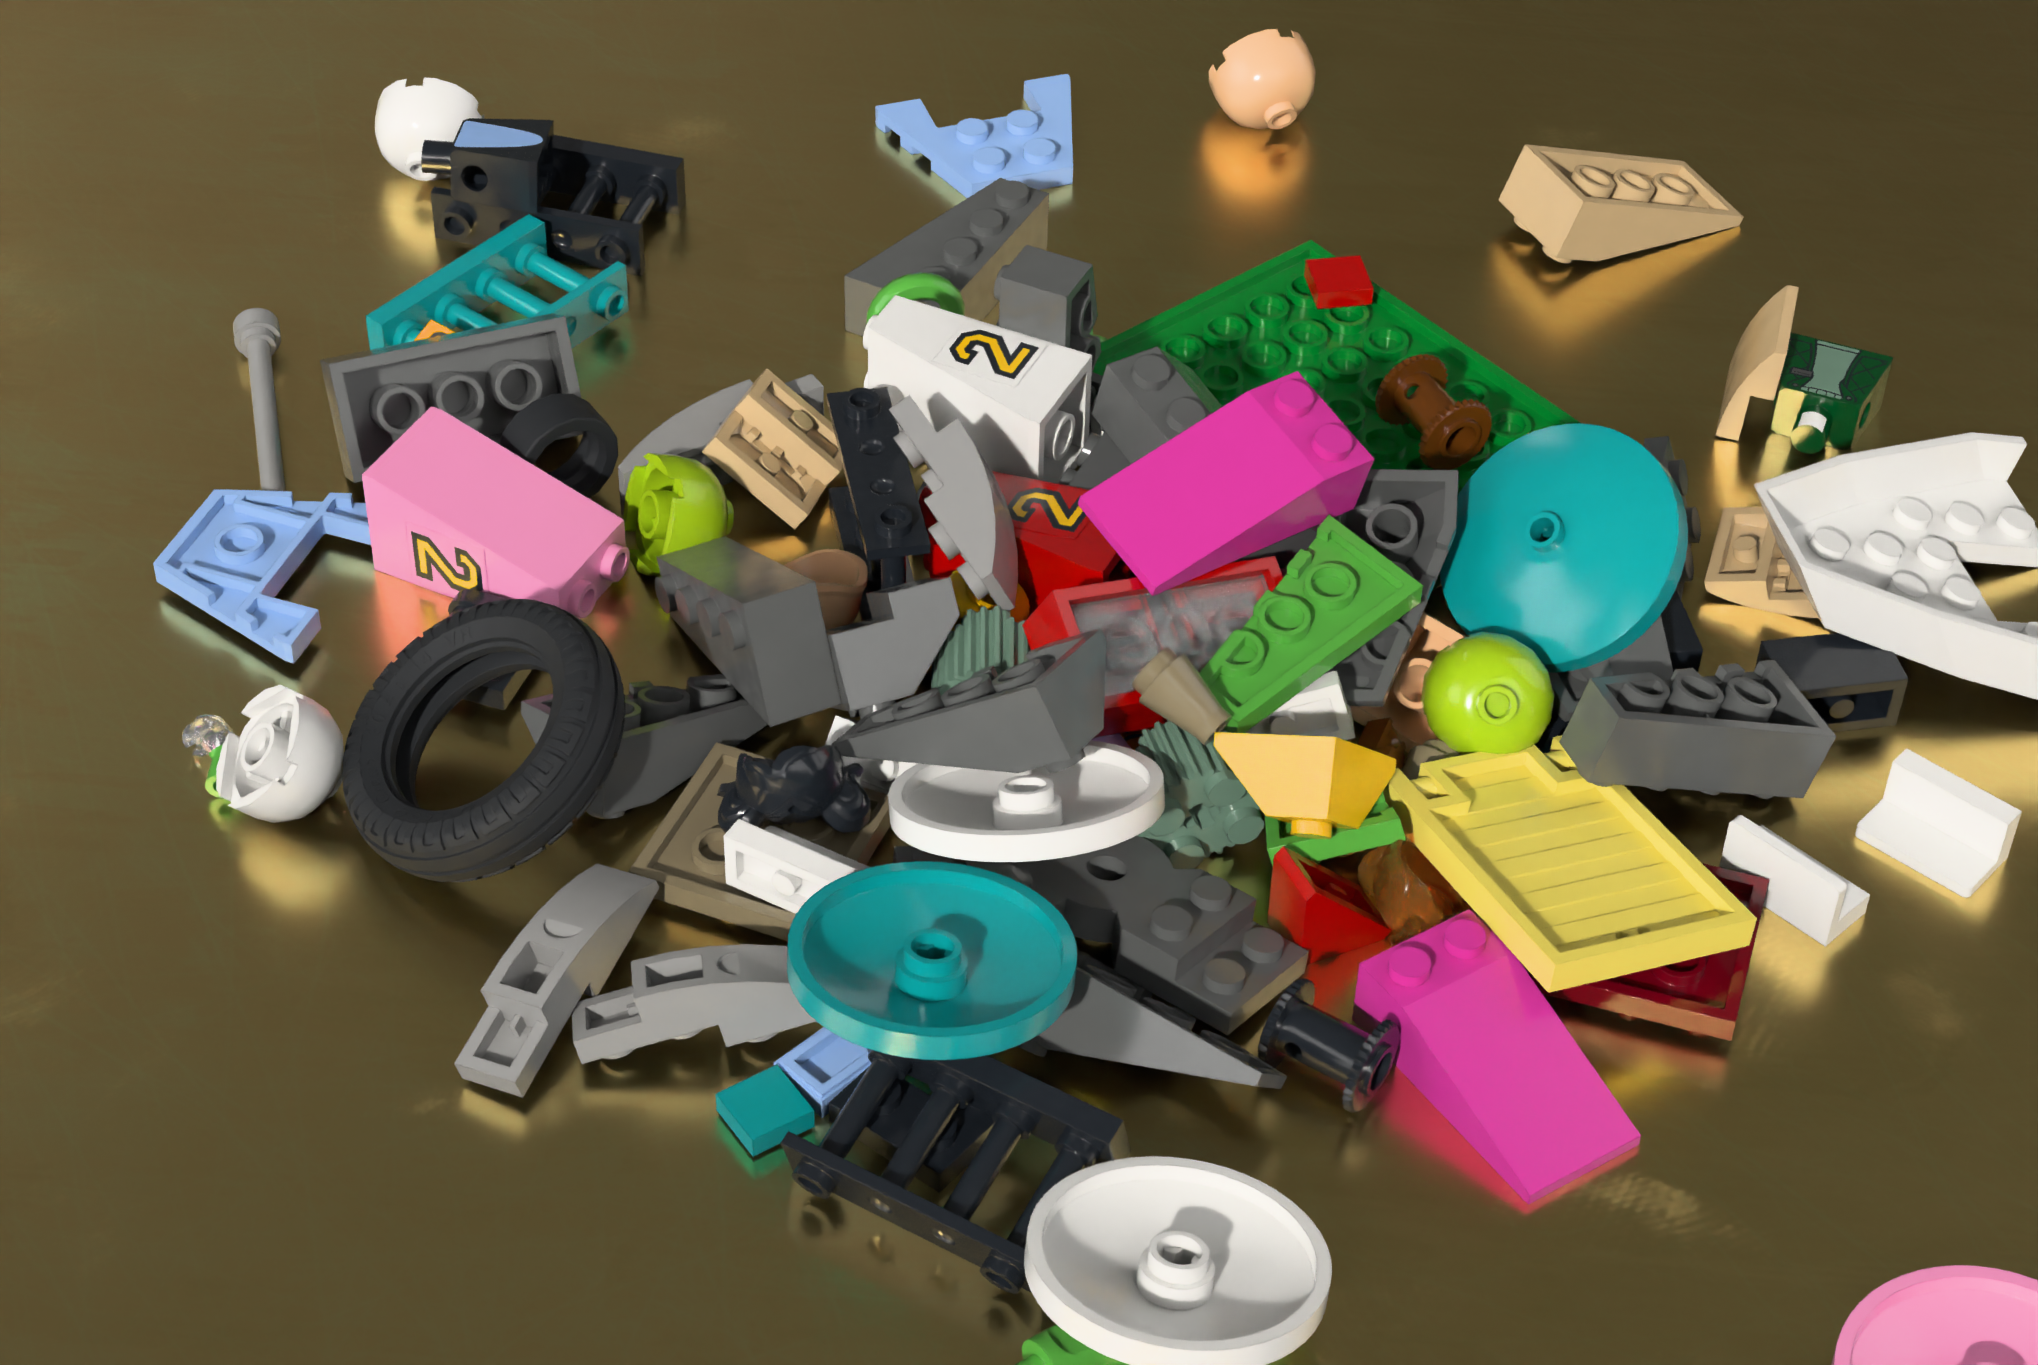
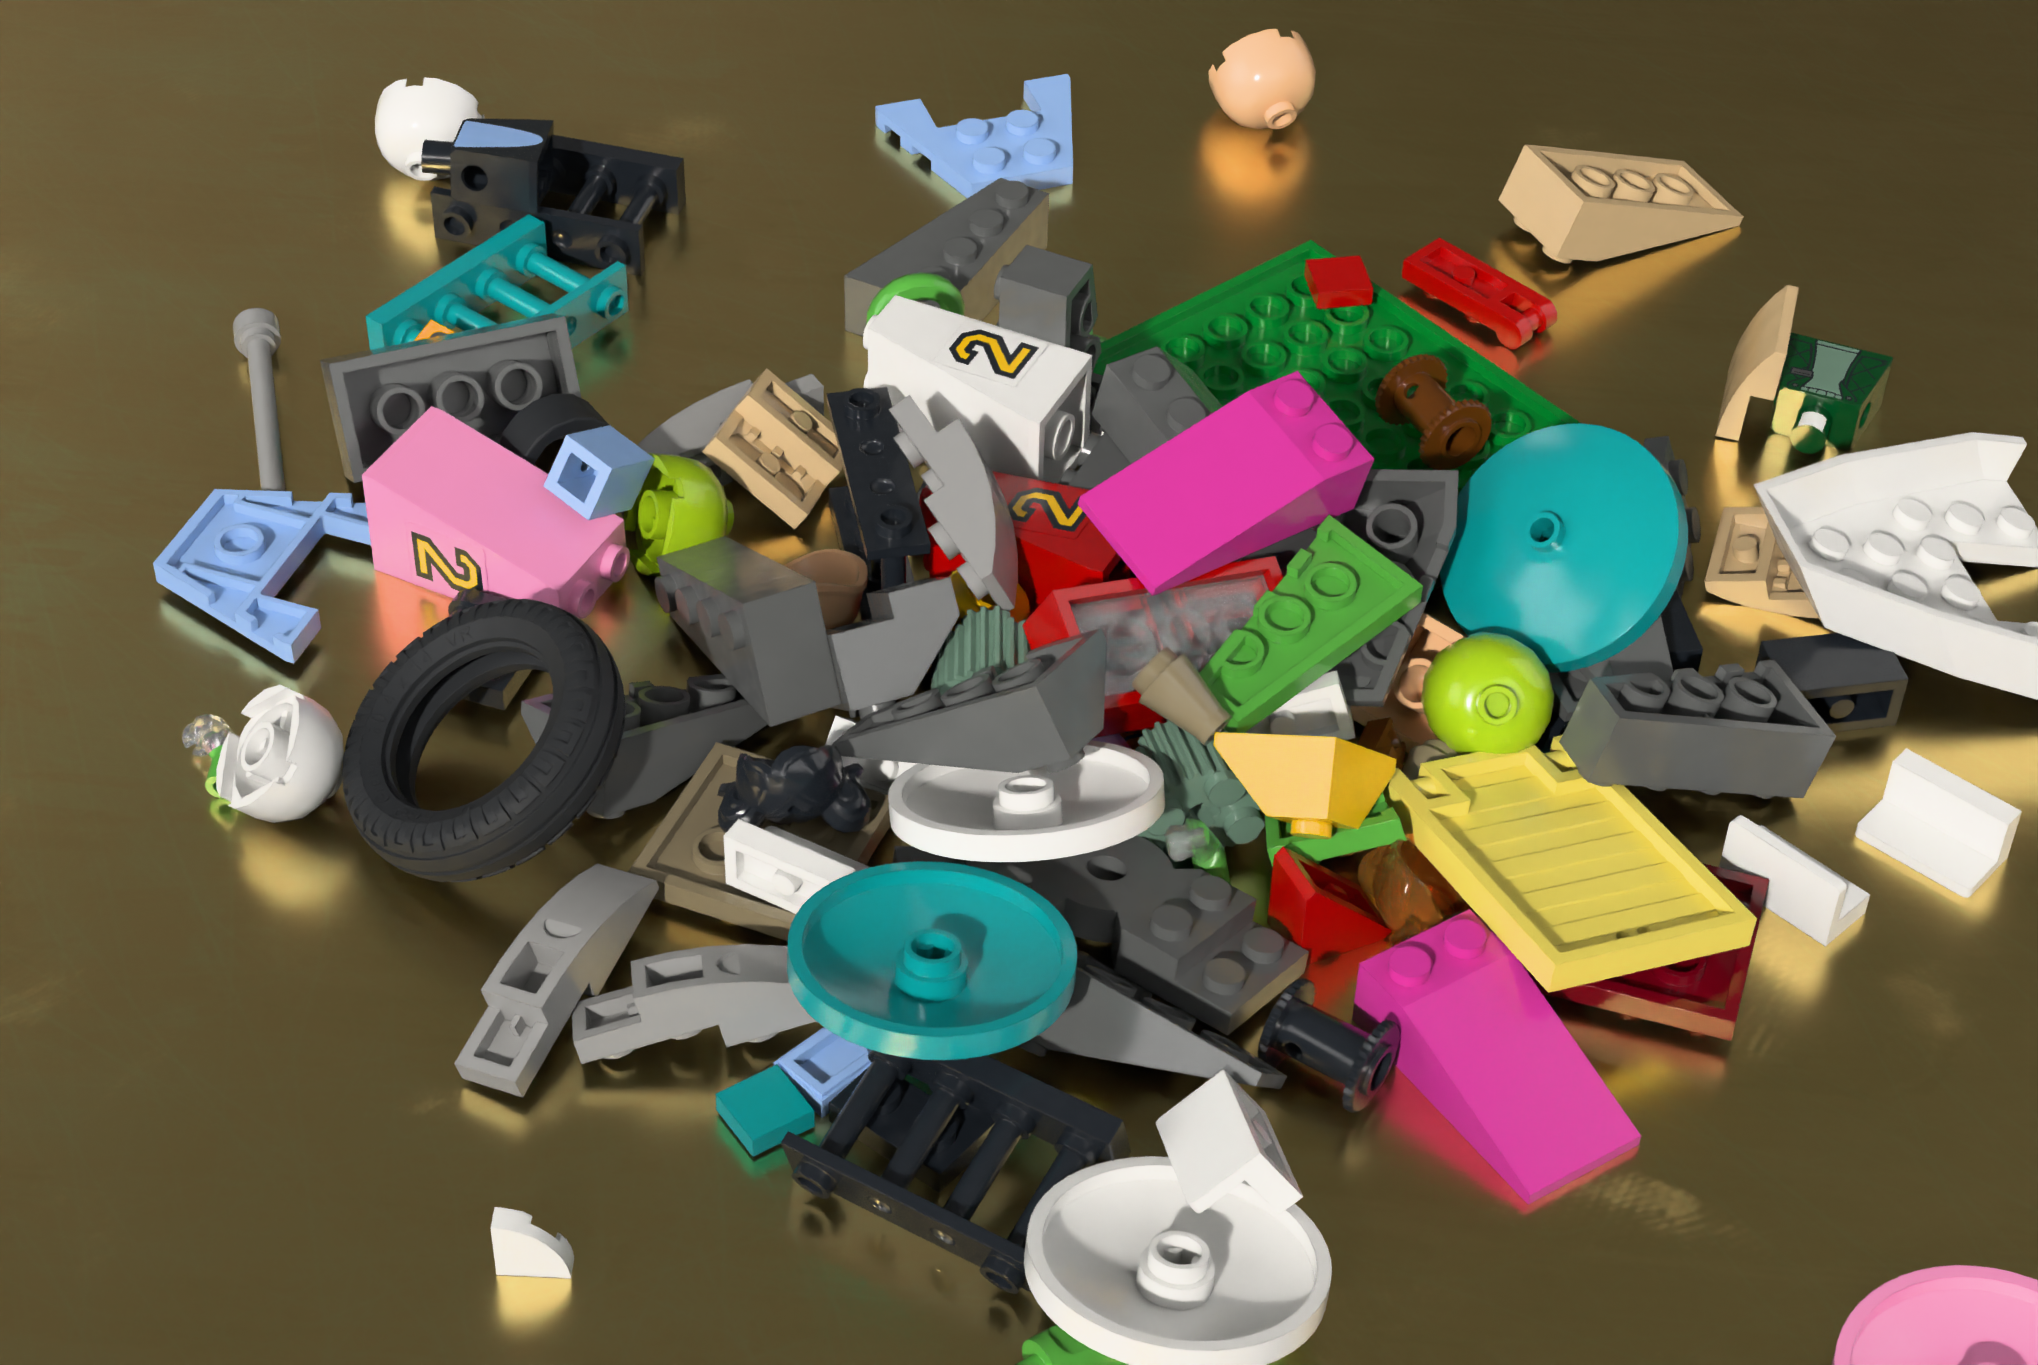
none -> white tile [490,1207,574,1278]
none -> light blue brick [544,425,655,520]
none -> white panel [1156,1069,1303,1215]
none -> clear arm [1164,819,1231,885]
none -> red plate [1402,237,1557,349]

